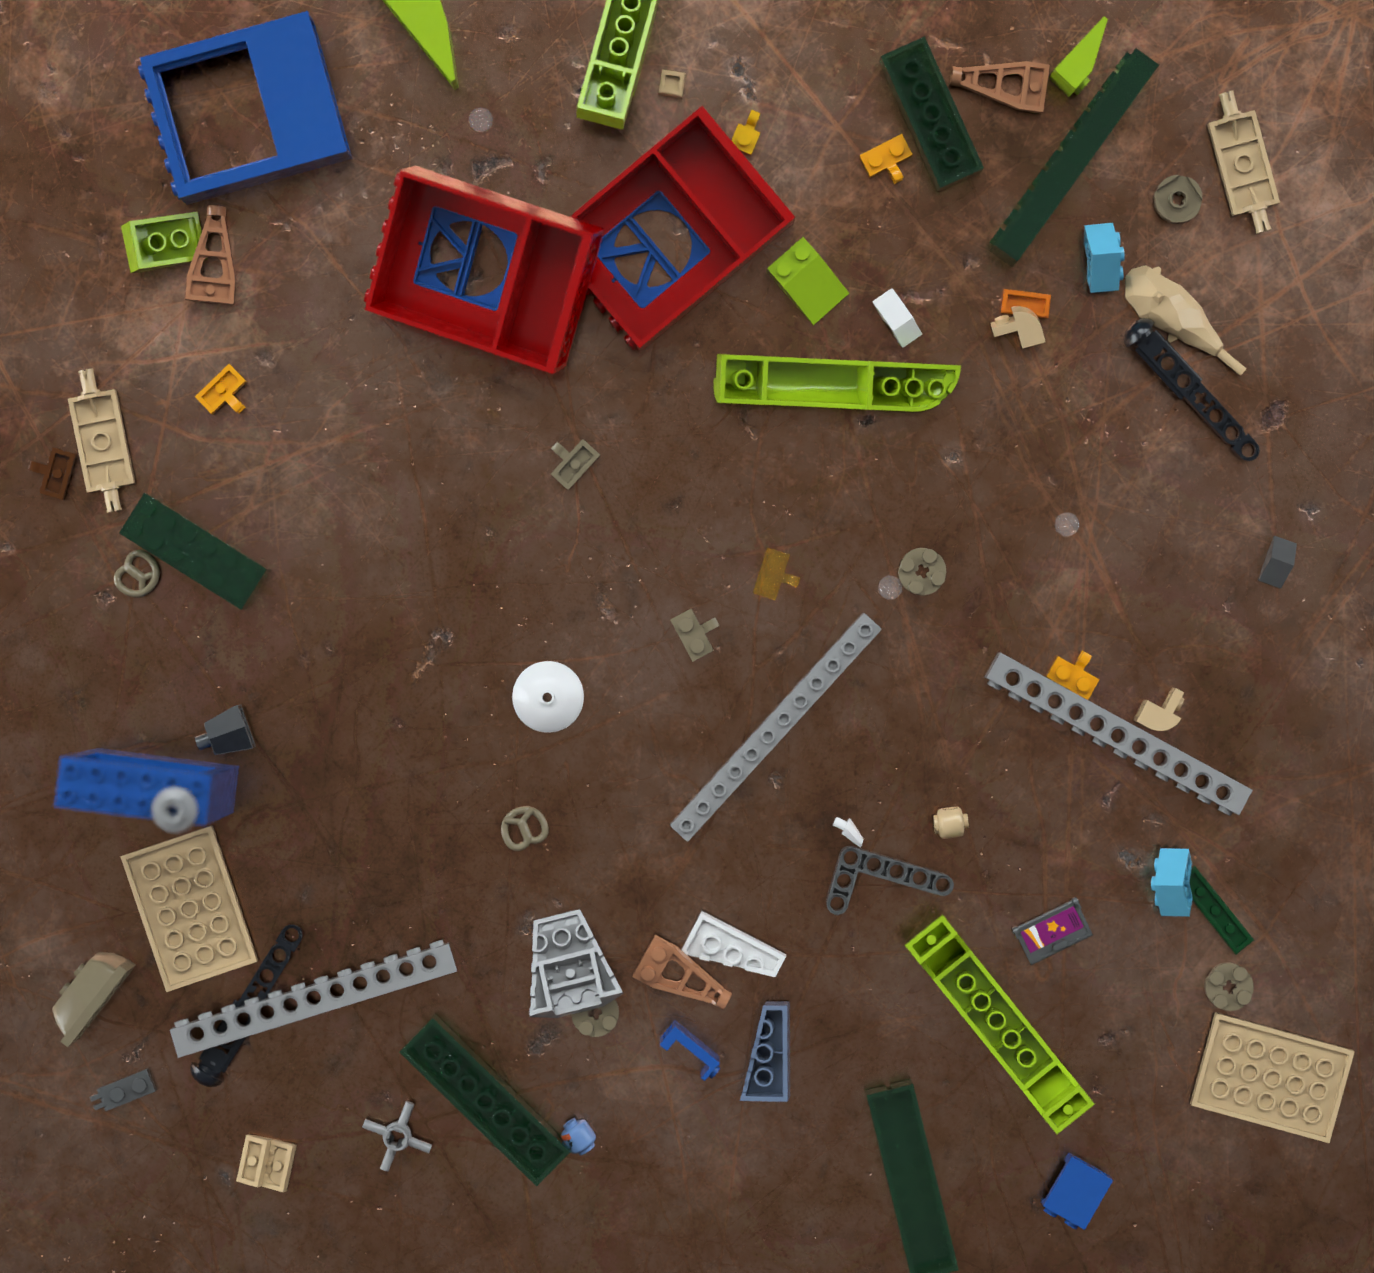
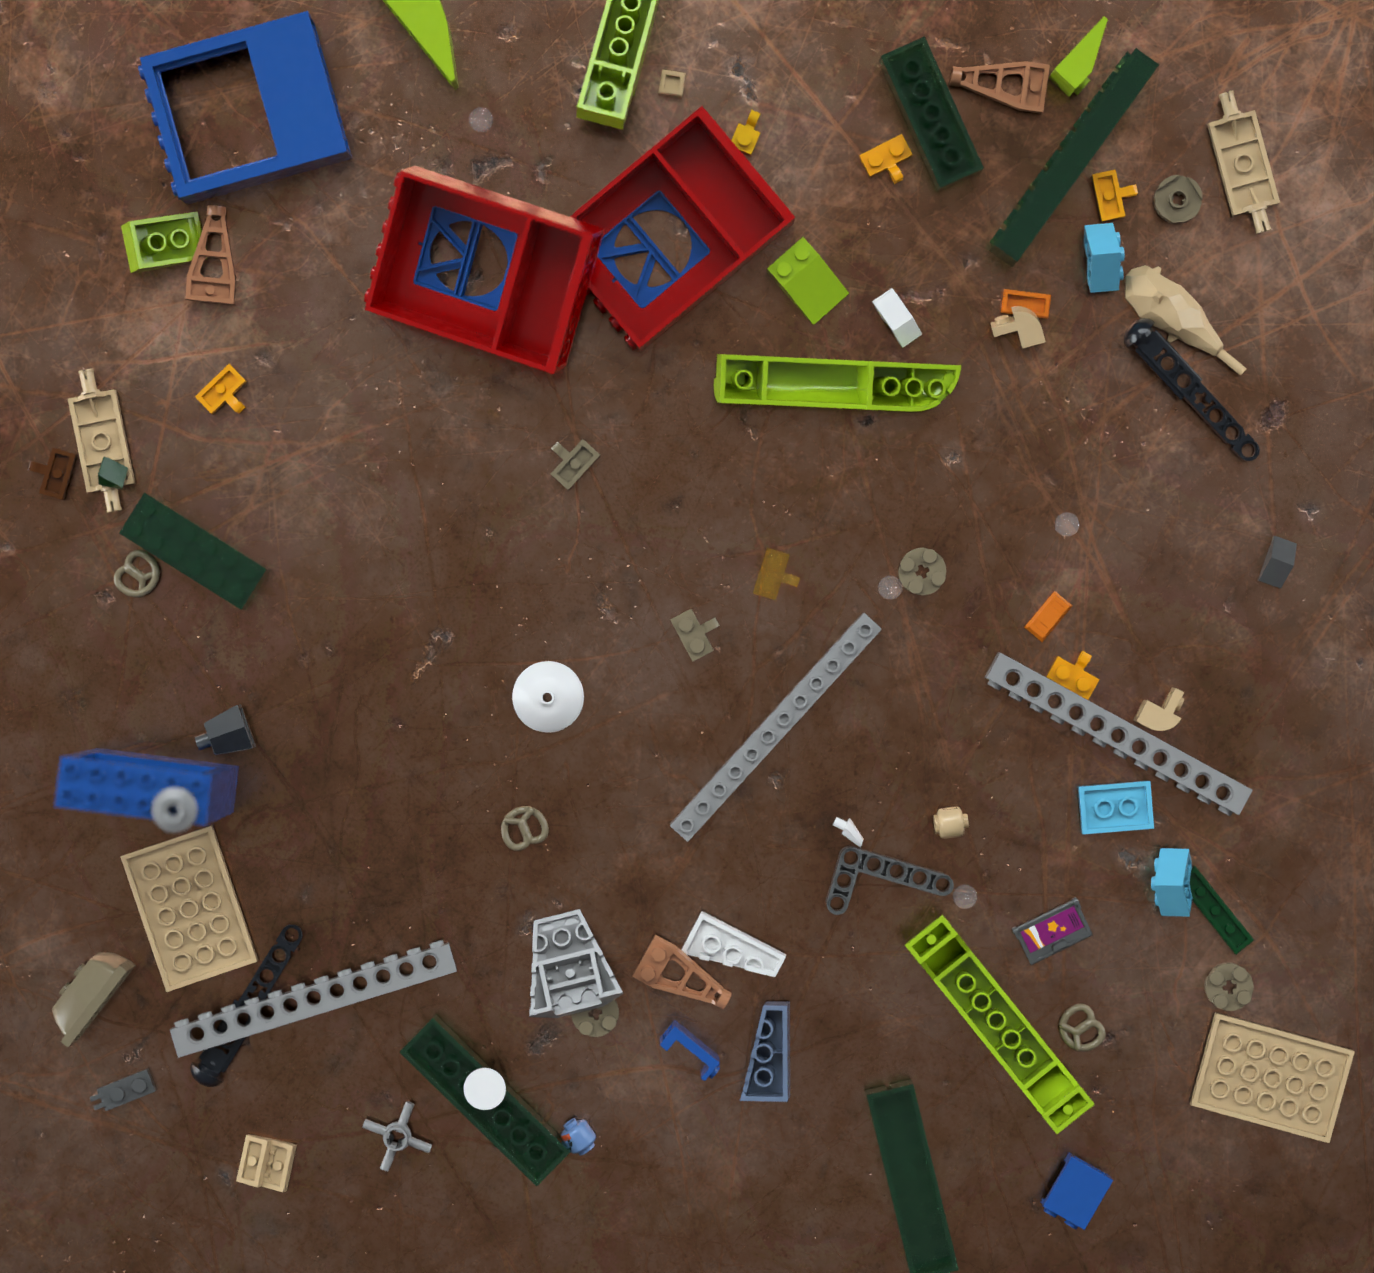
none -> dark green slope [98,457,129,489]
none -> white sticker [464,1068,506,1110]
none -> clear piece [953,884,977,909]
none -> orange tile [1024,591,1072,643]
none -> dark tan piece [1059,1004,1106,1052]
none -> medium azure plate [1078,780,1154,834]
none -> light orange plate [1091,169,1138,222]

